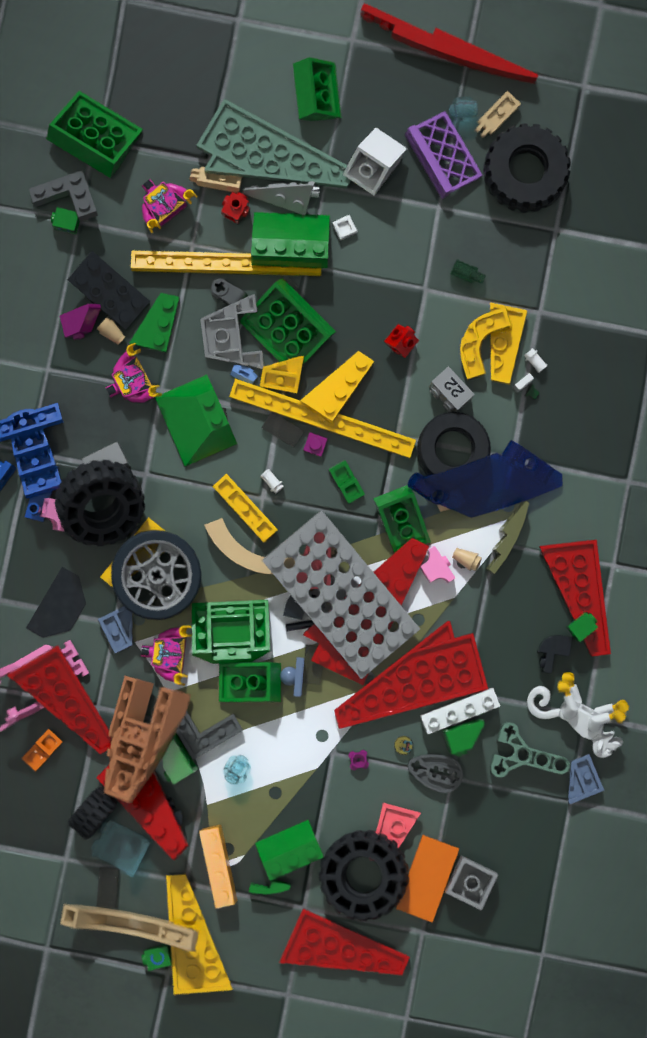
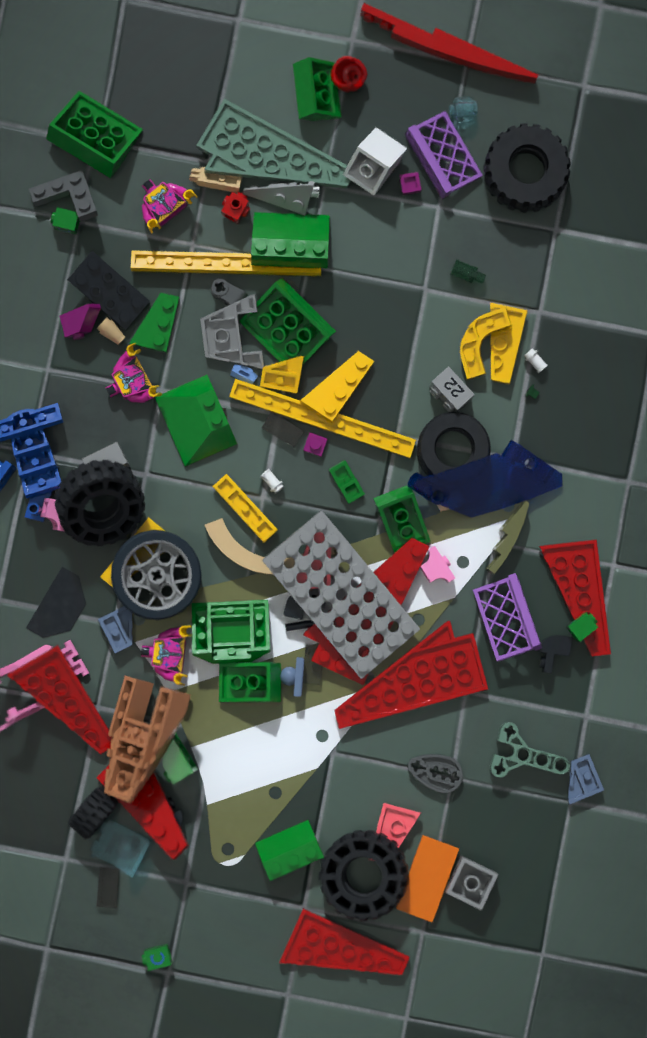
orange slope [21,729,63,772] -> none
tan arch [61,904,199,951] -> none
yellow wing [166,874,233,994] -> none
dark grey plate [176,710,243,760] -> none
light orange brick [199,825,238,908] -> none
clear light blue head [222,755,251,785] -> none
green slope [249,880,291,894] -> none
white tile [332,215,357,241] -> none
magenta plate [348,750,369,770] -> none
red brick [384,324,419,358] -> none
clear smoke tile [394,736,413,755] -> none
white brick [420,688,500,734] -> none
green slope [442,719,484,757] -> none
tan cone [452,548,482,571] -> none
tan hinge [475,91,521,138] -> none
white tile [513,373,534,393] -> none
white animal [527,672,629,758] -> none
none -> red piece [331,56,367,92]
none -> magenta plate [399,172,422,195]
none -> medium lavender fence [473,573,542,662]

